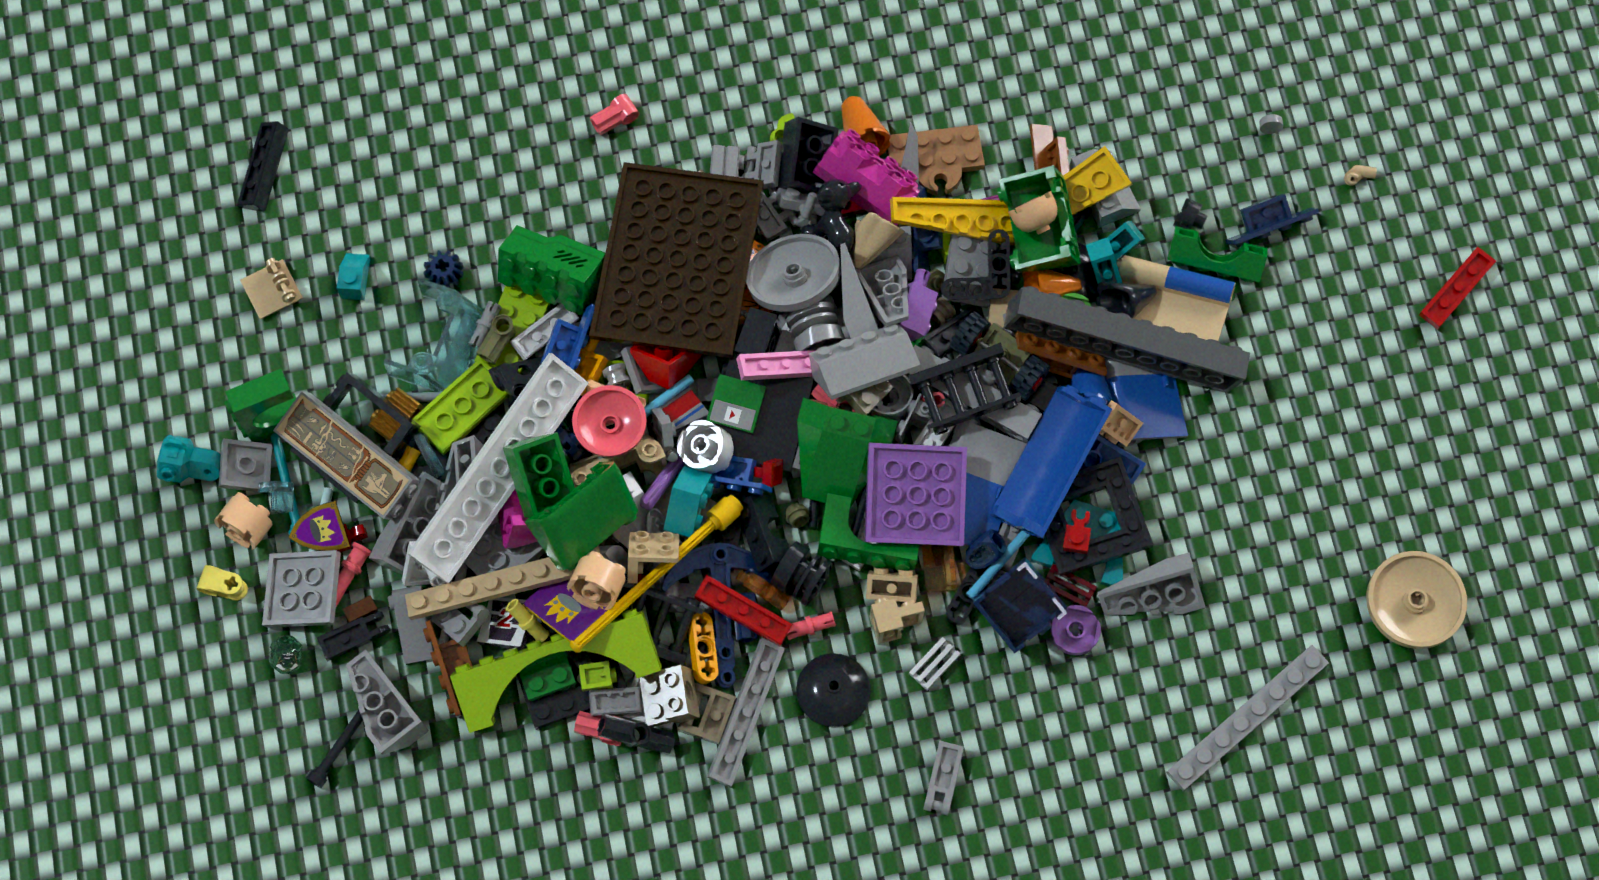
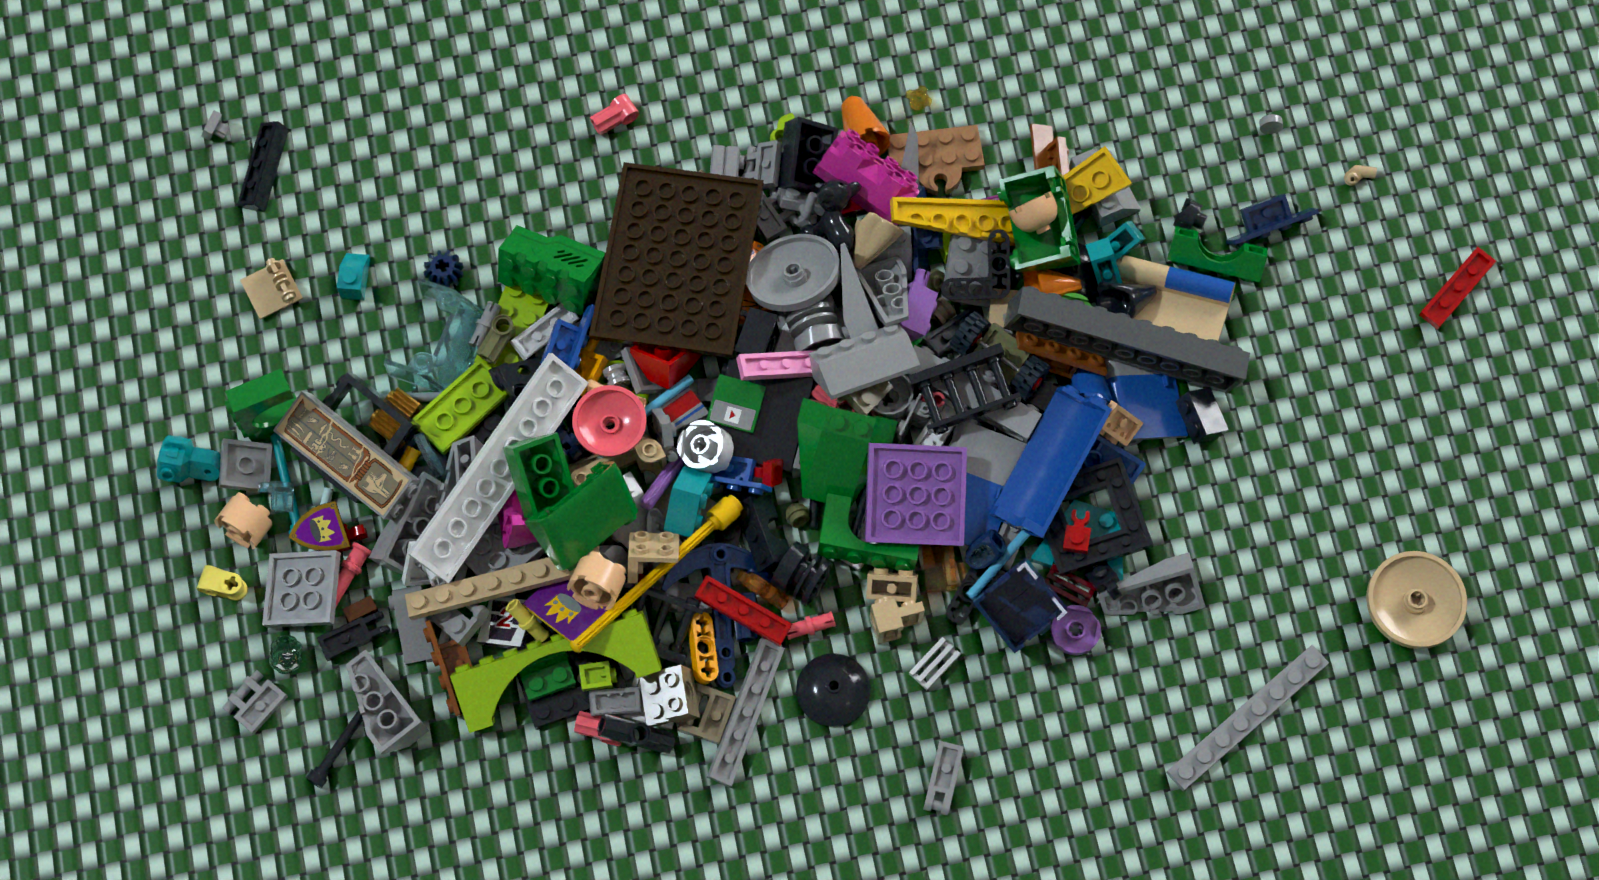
none -> light grey tile [201,110,229,141]
none -> light grey plate [222,670,288,734]
none -> clear yellow plate [906,86,932,110]
none -> black plate [1085,562,1122,600]
none -> black brick [1176,387,1229,445]

